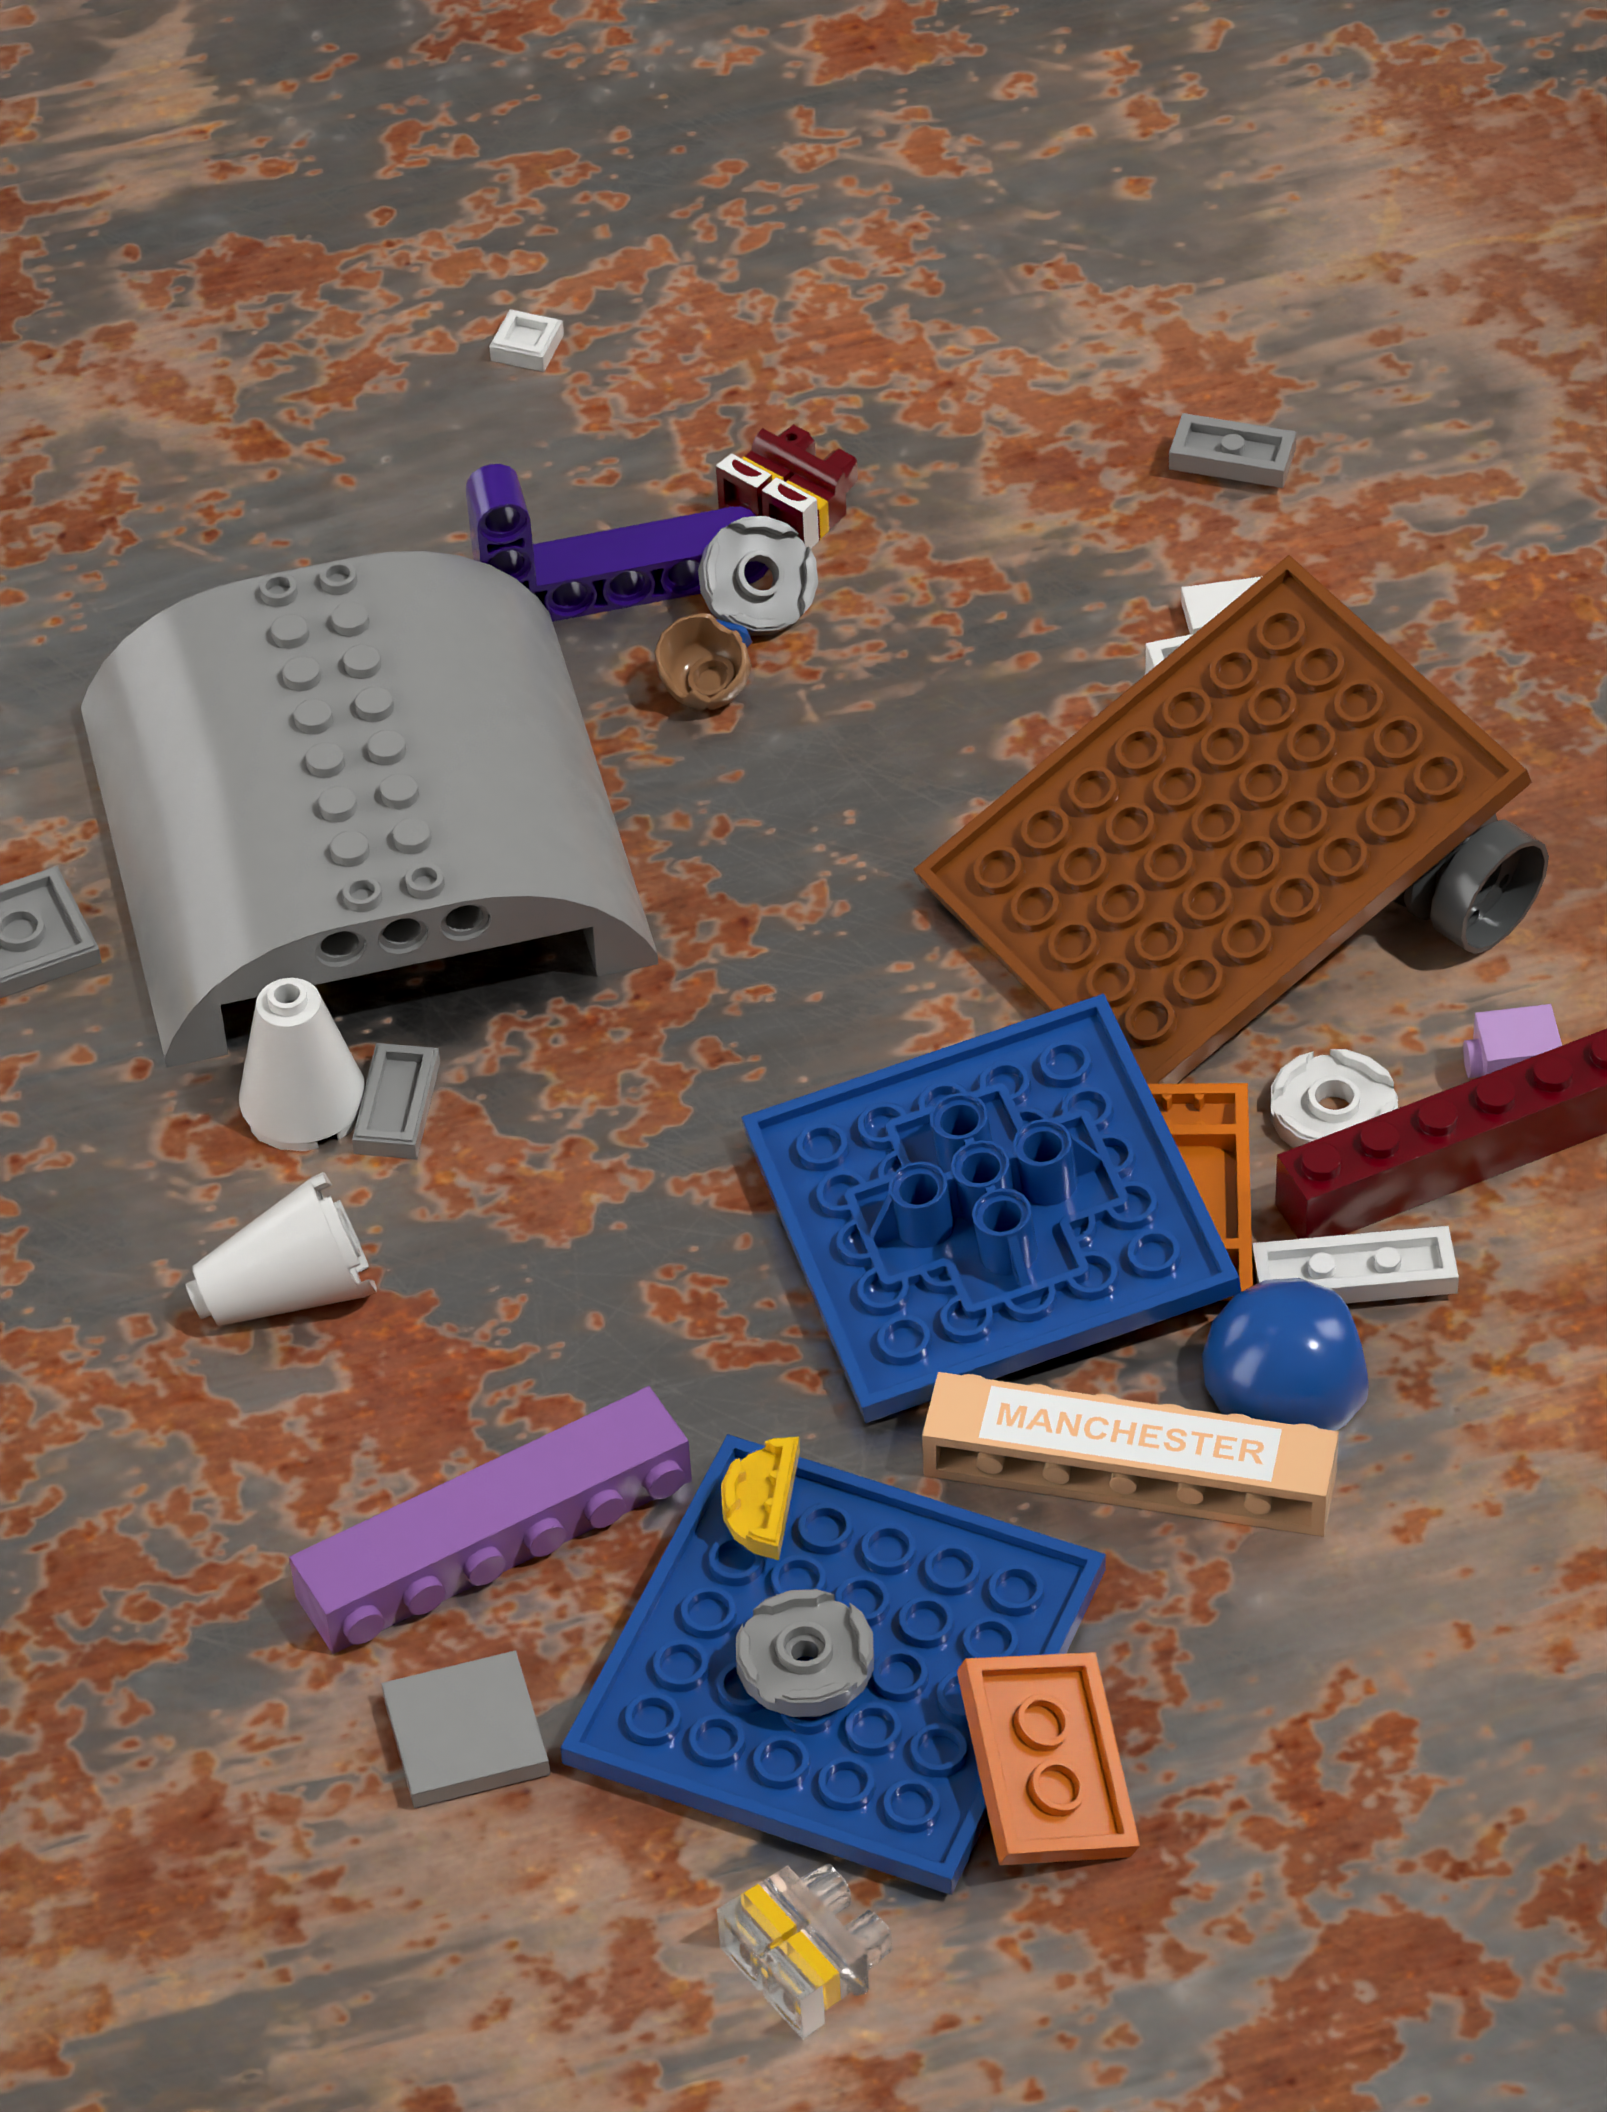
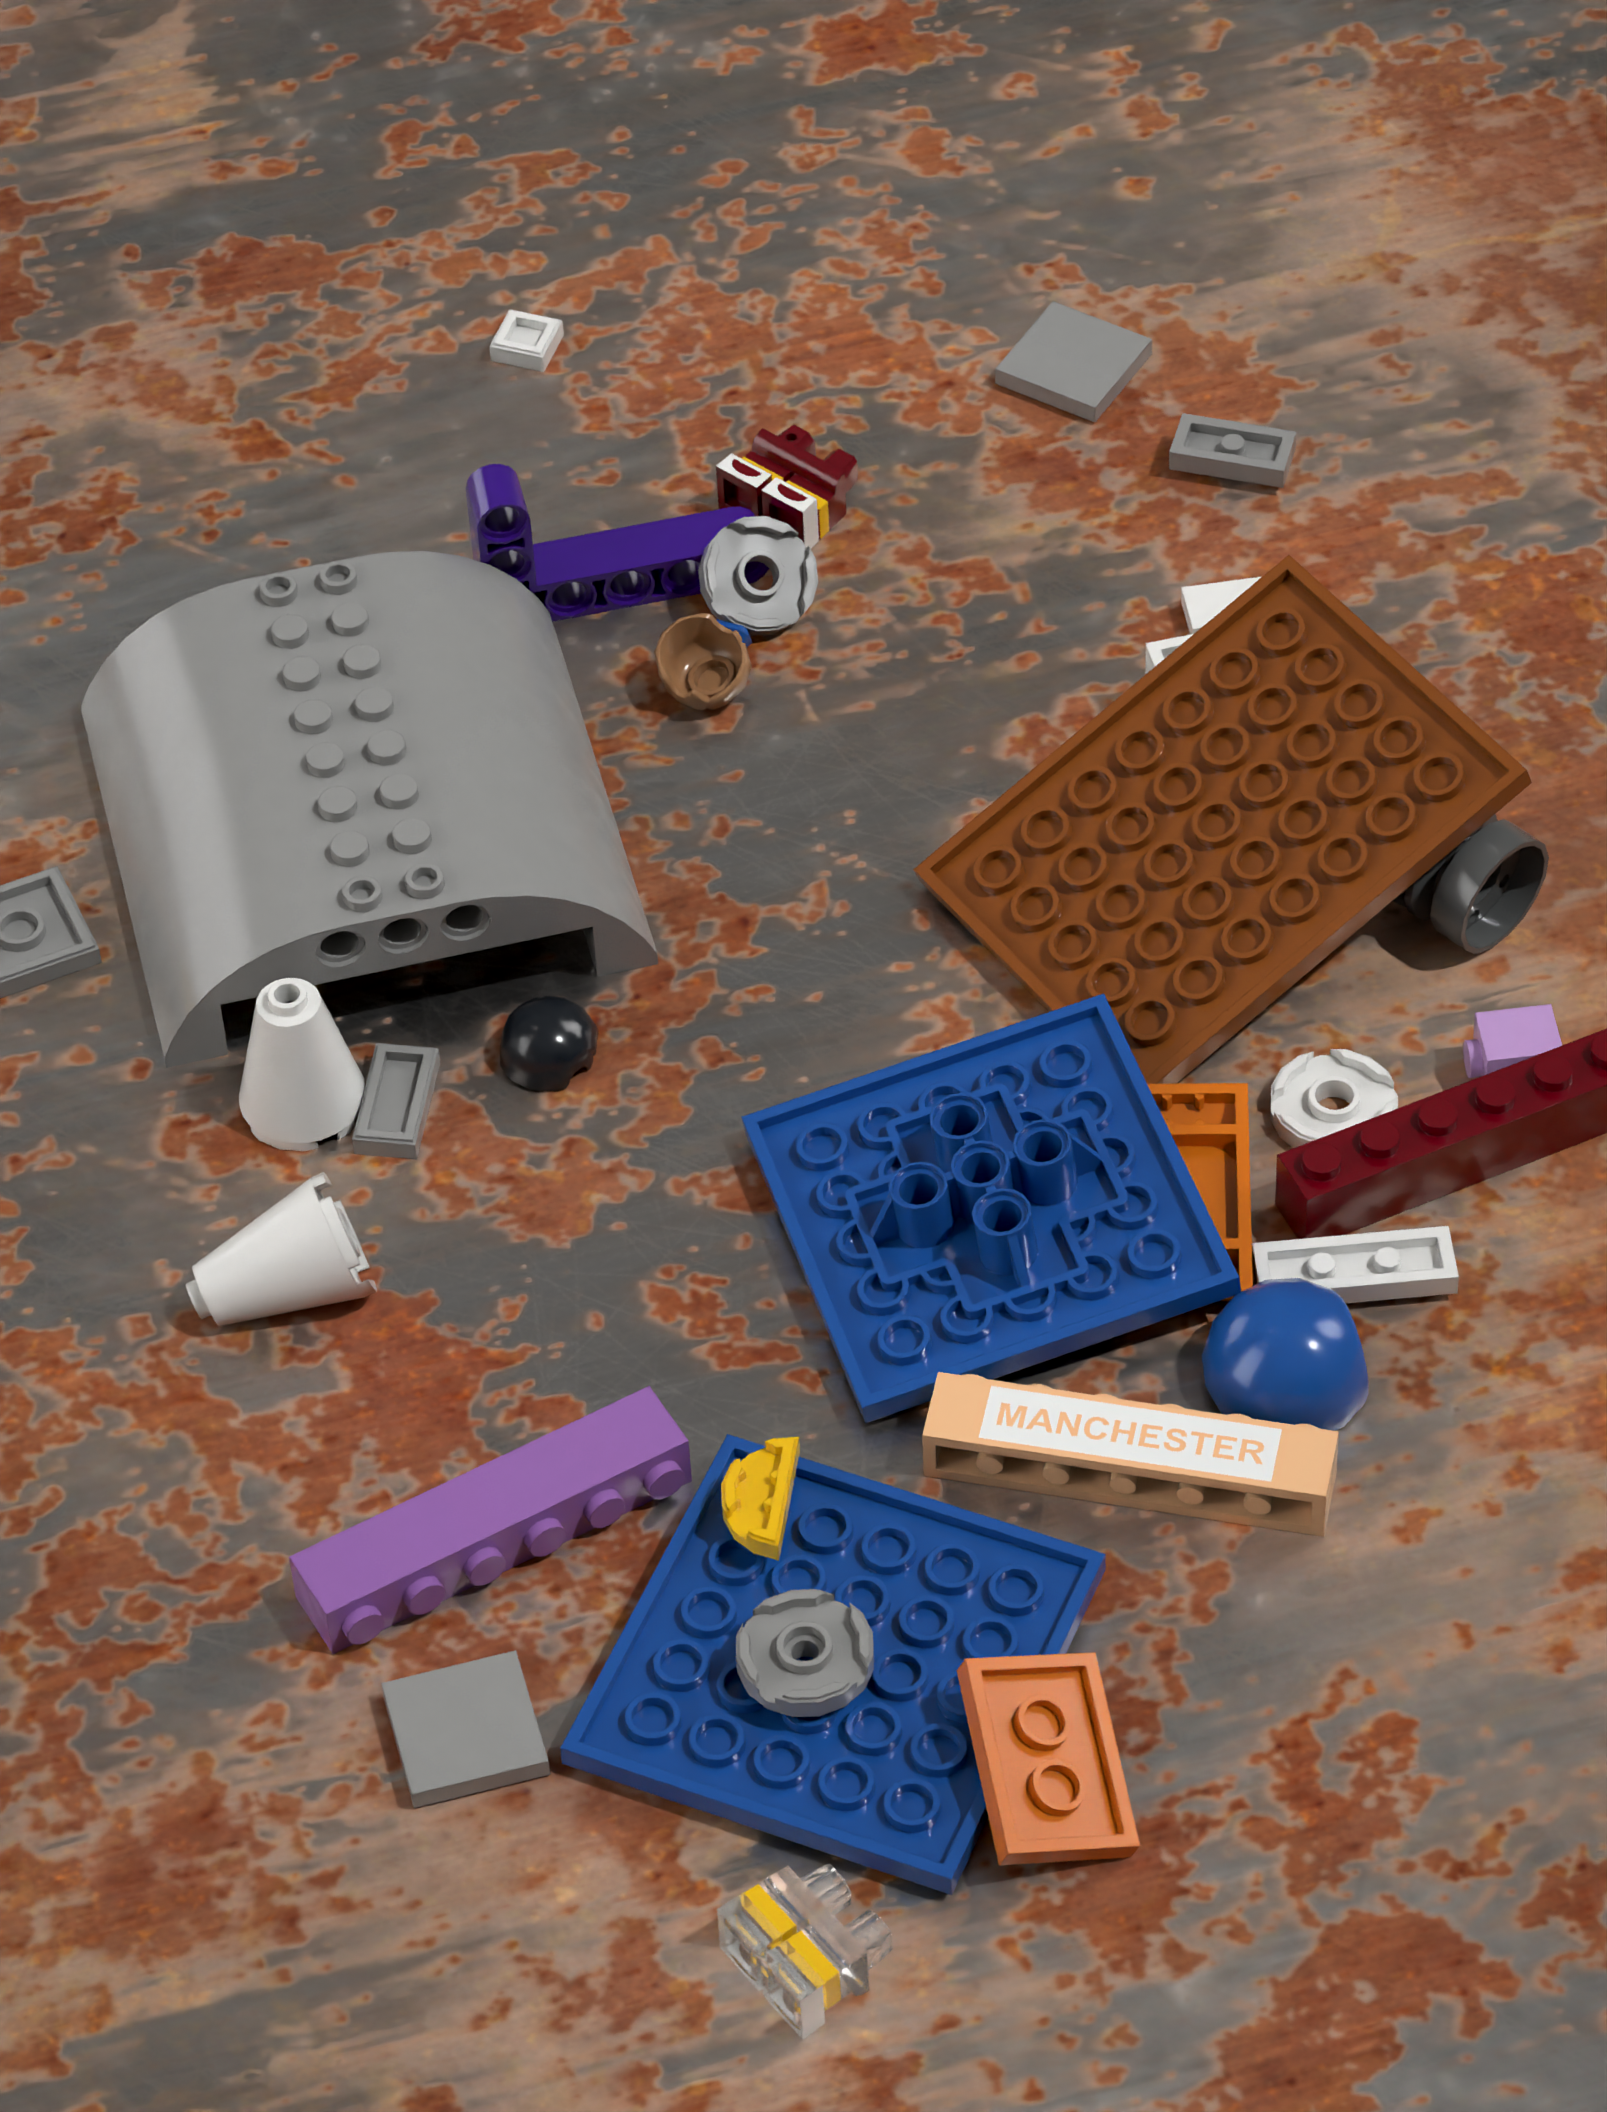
none -> black hair [500,996,598,1091]
none -> light grey tile [995,301,1152,422]

